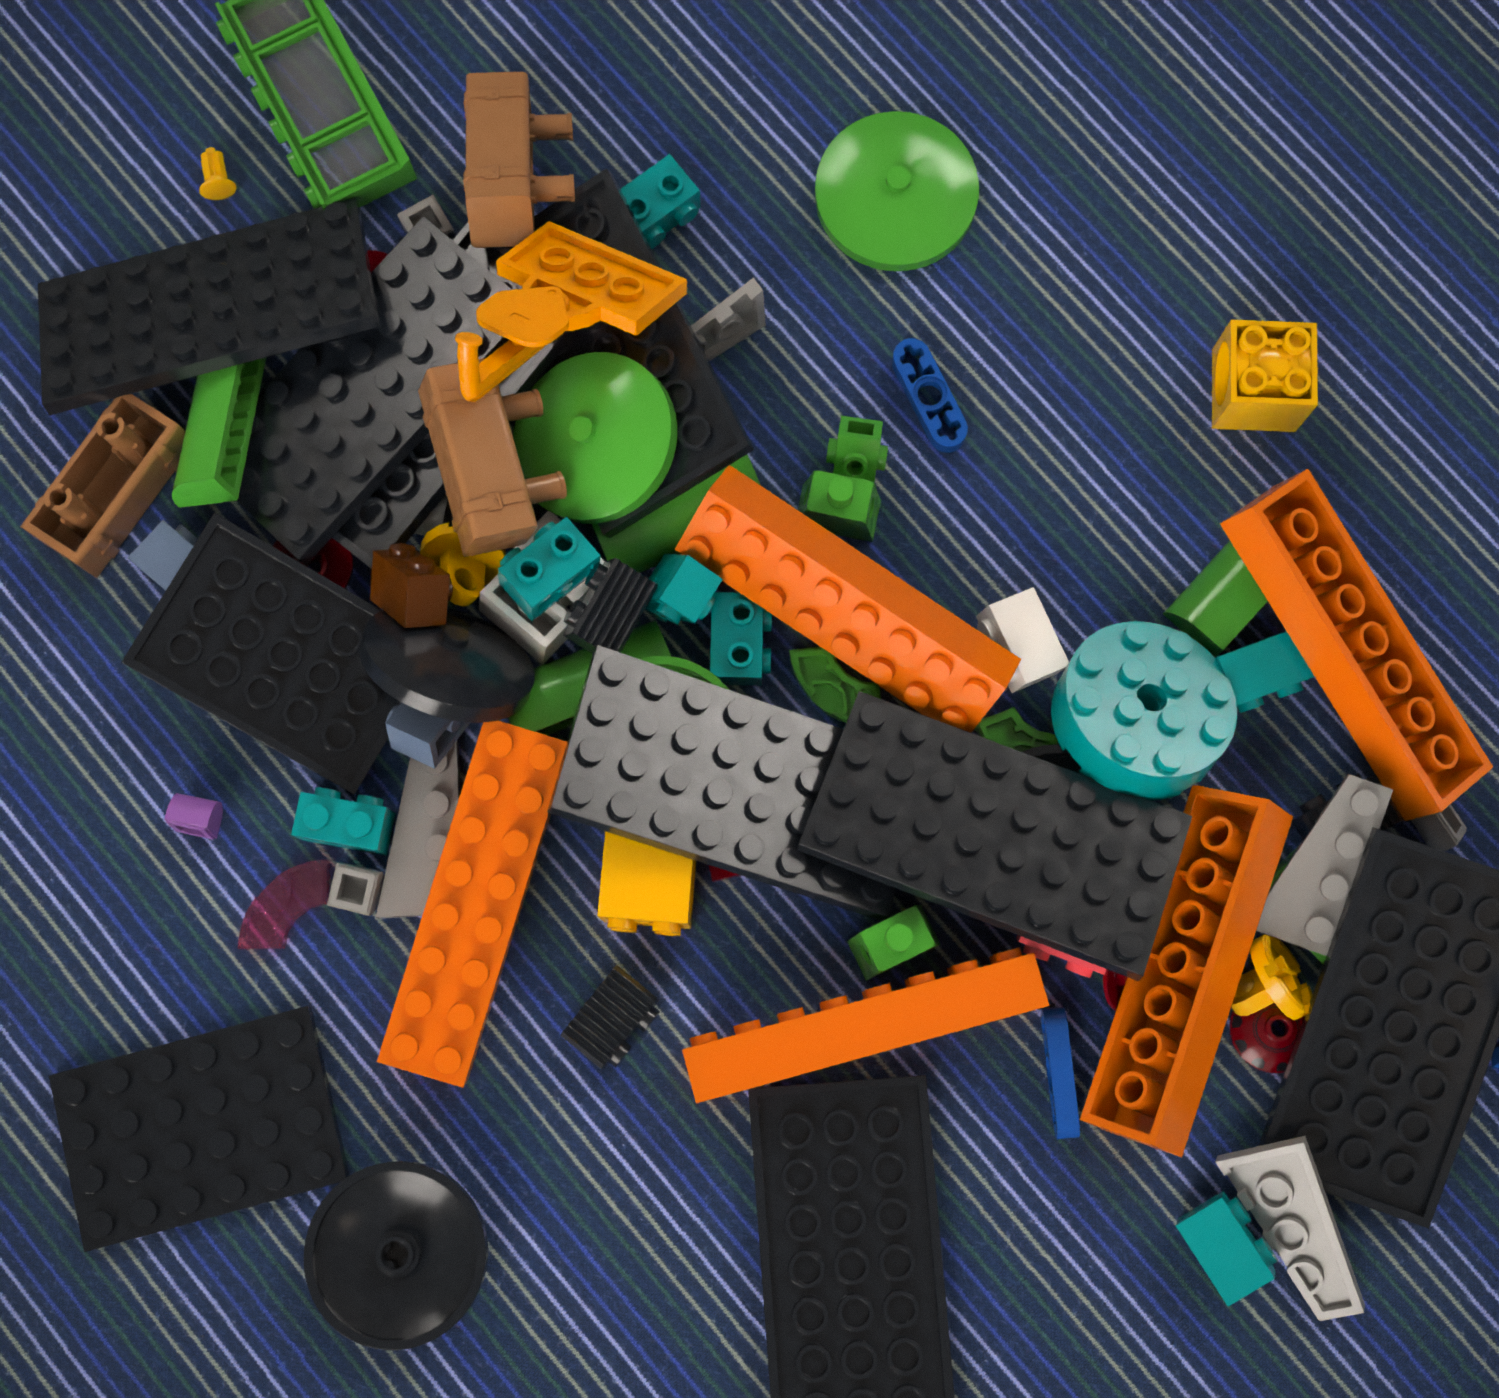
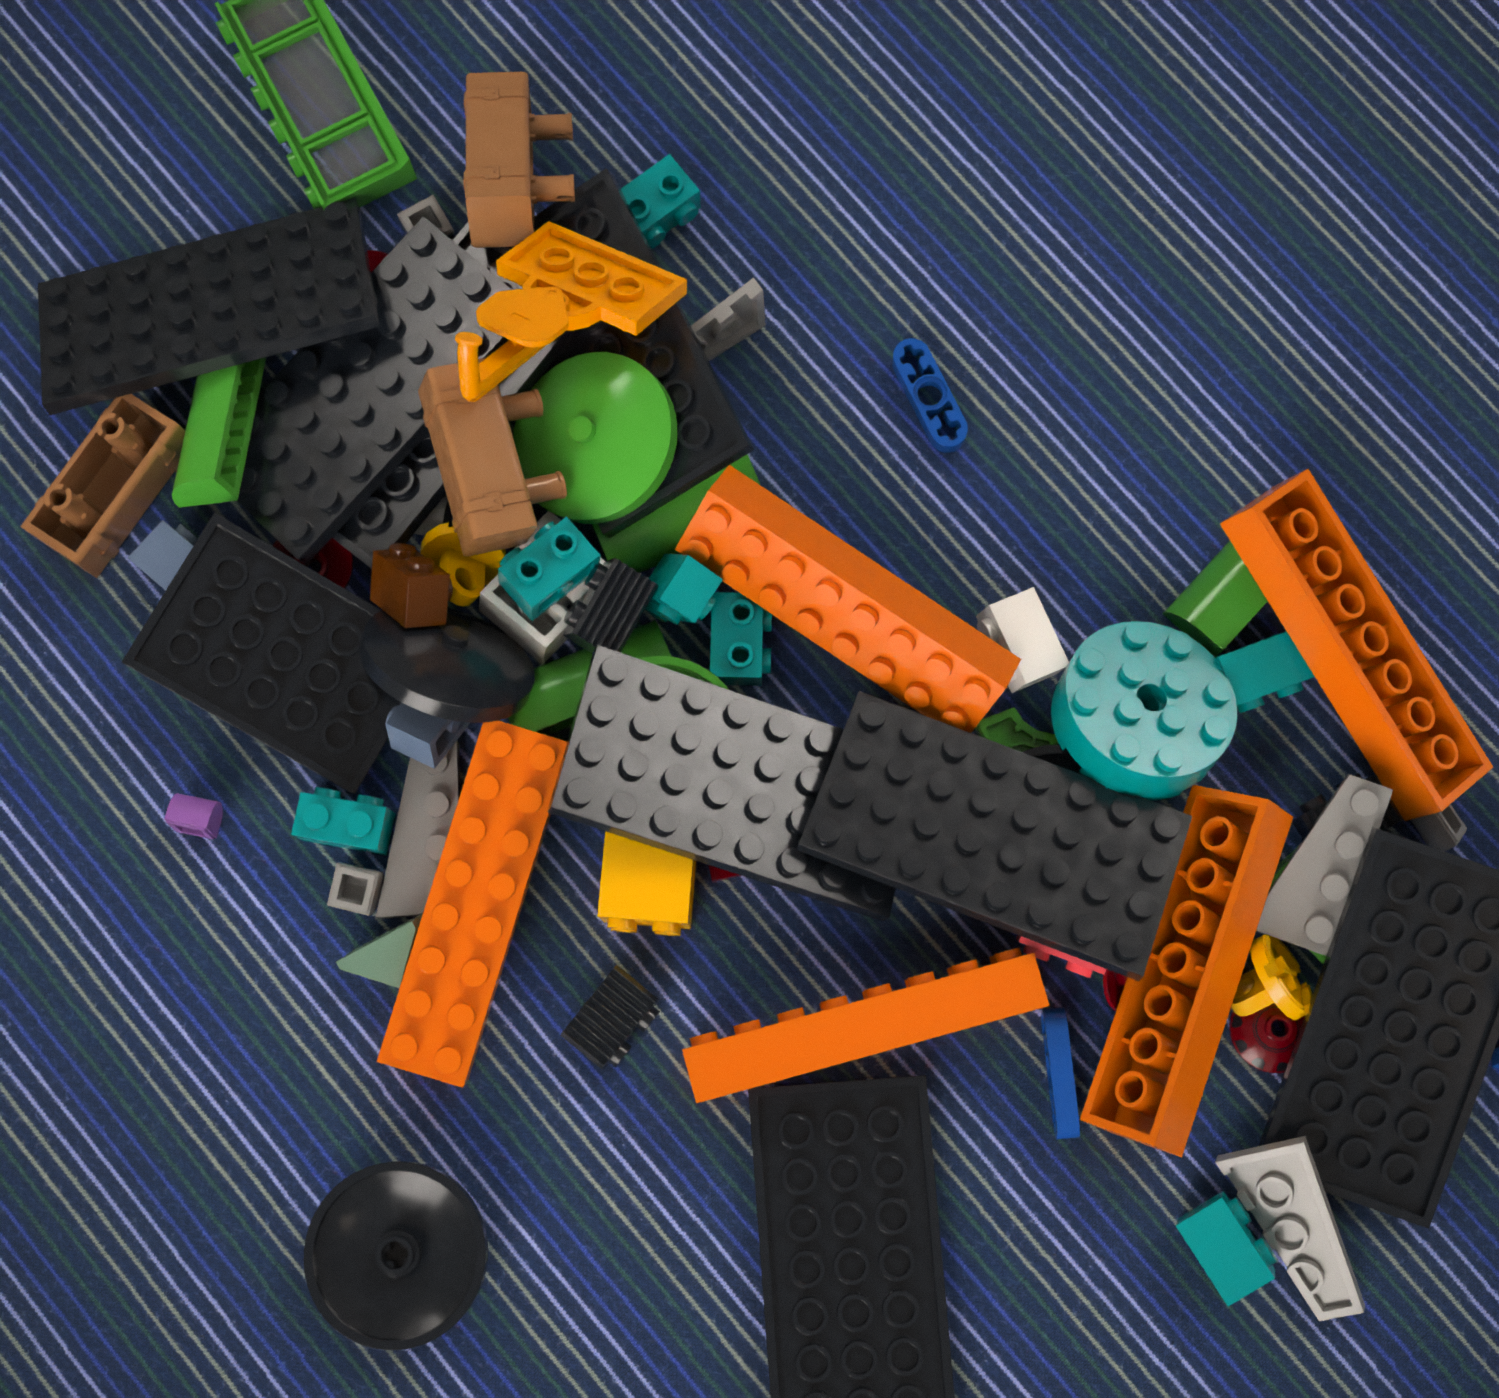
black plate [49,1006,350,1252] -> none
yellow piece [199,147,237,200] -> none
clear pink tile [238,860,330,950] -> none
bright green tile [789,647,881,723] -> none
bright green torso [798,470,881,542] -> none
bright green dish [815,111,979,271] -> none
bright green brick [826,416,888,482] -> none
bright green torso [847,905,941,981] -> none
yellow brick [1212,320,1318,432] -> none
none -> sand green slope [336,913,423,988]

